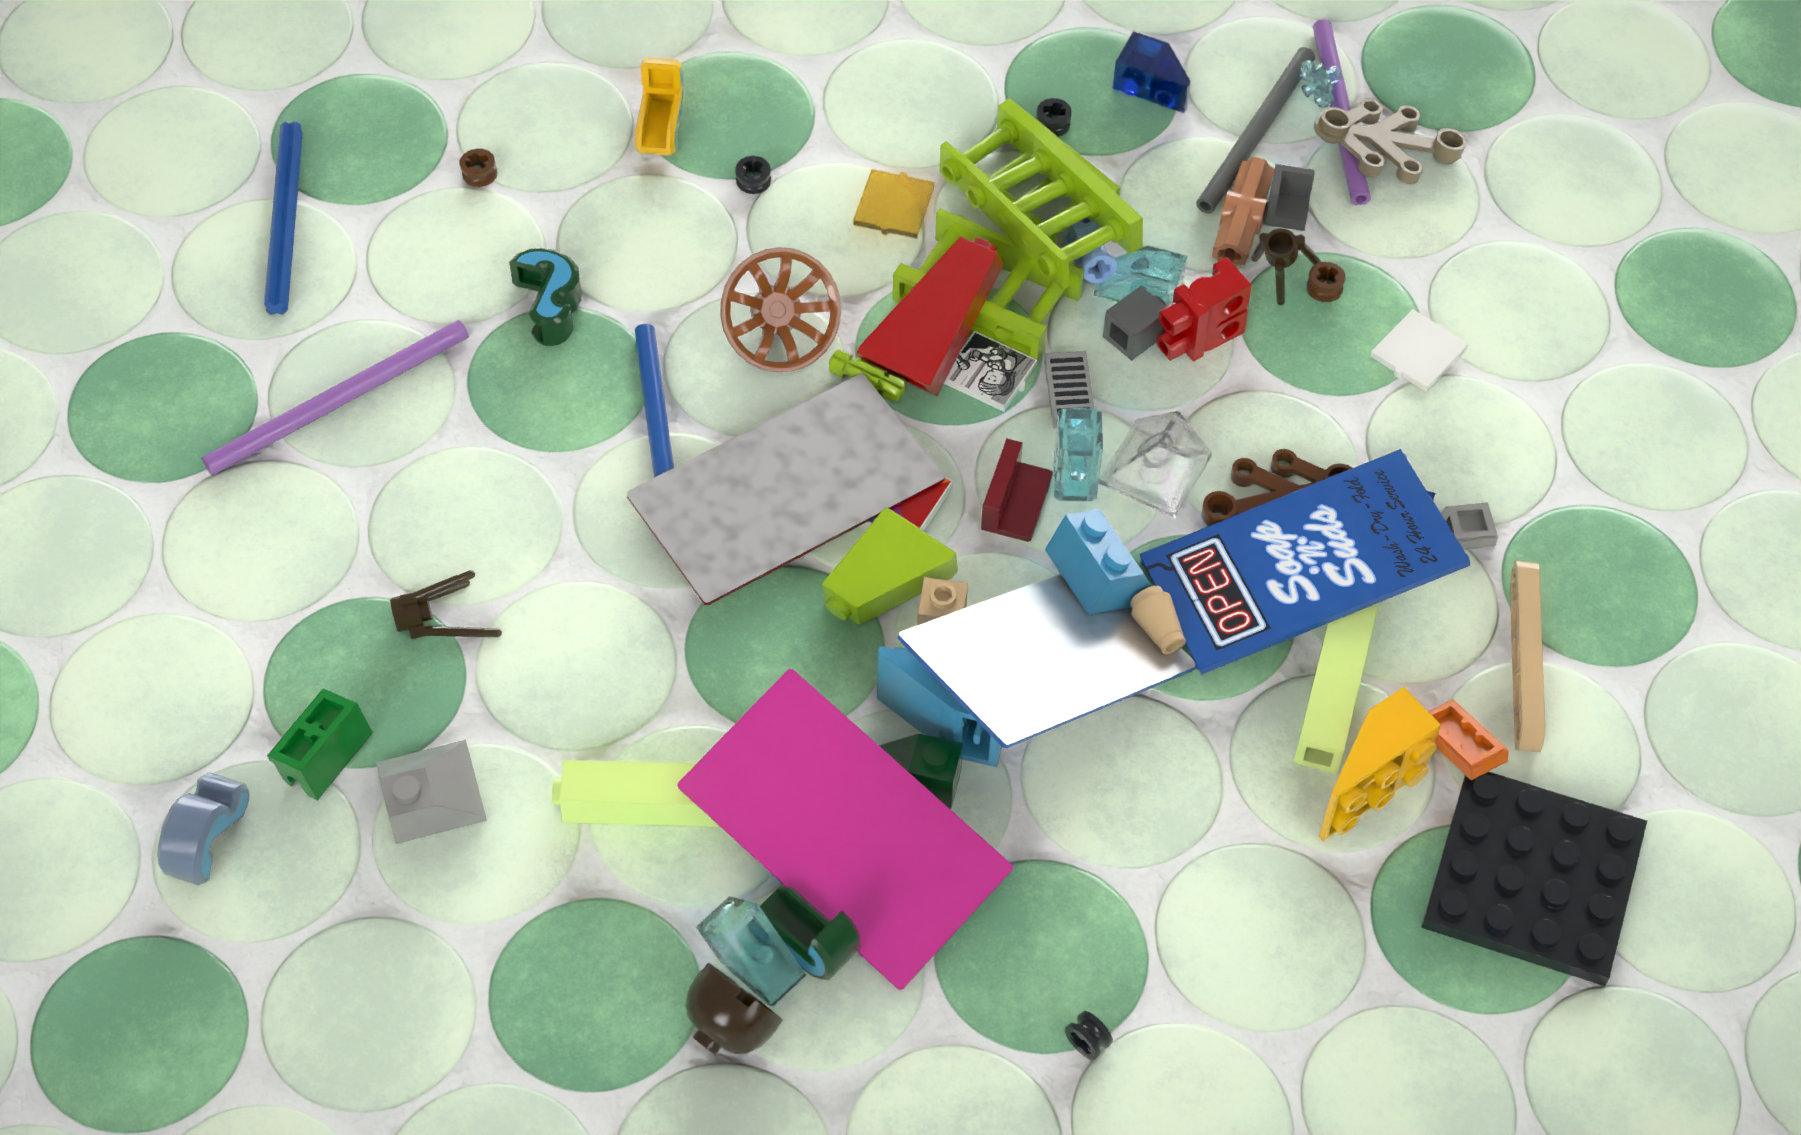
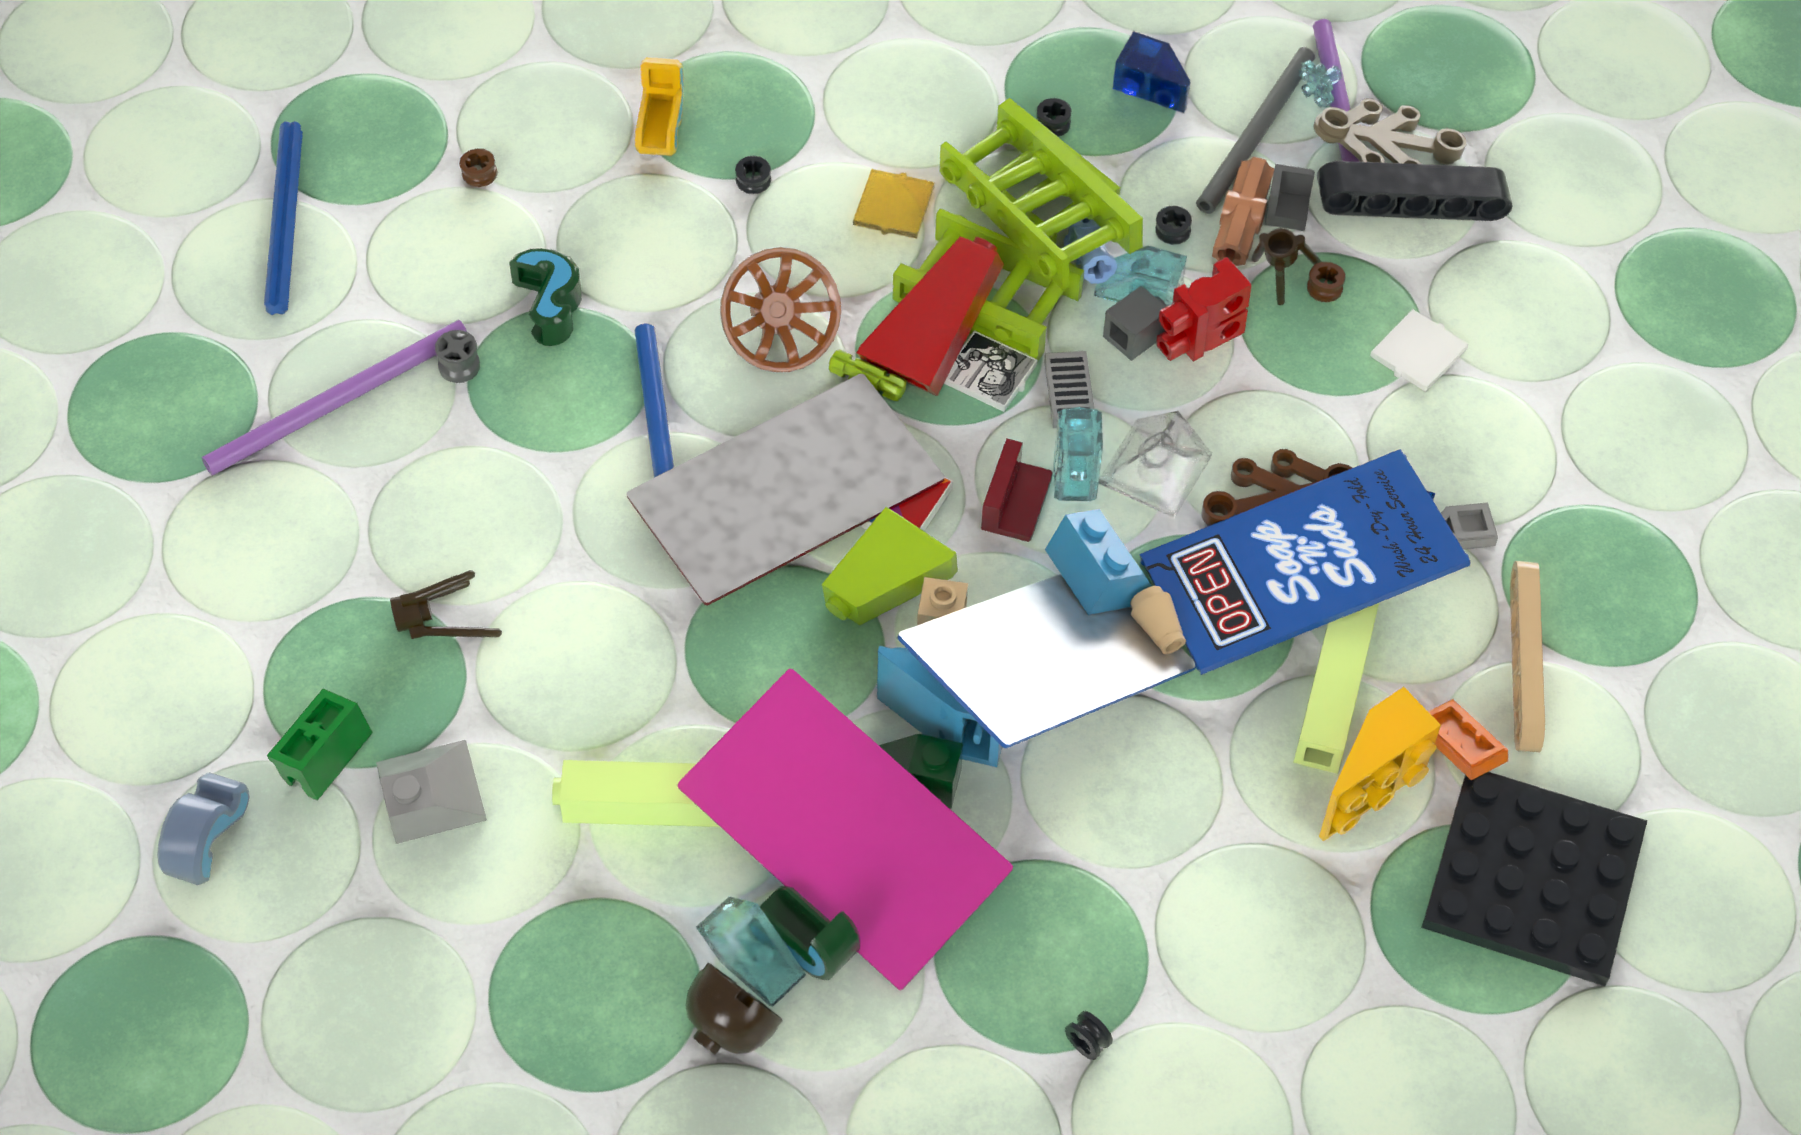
none -> dark grey wheel [435,330,480,383]
none -> black bush [1155,206,1192,245]
none -> black beam [1317,161,1513,221]

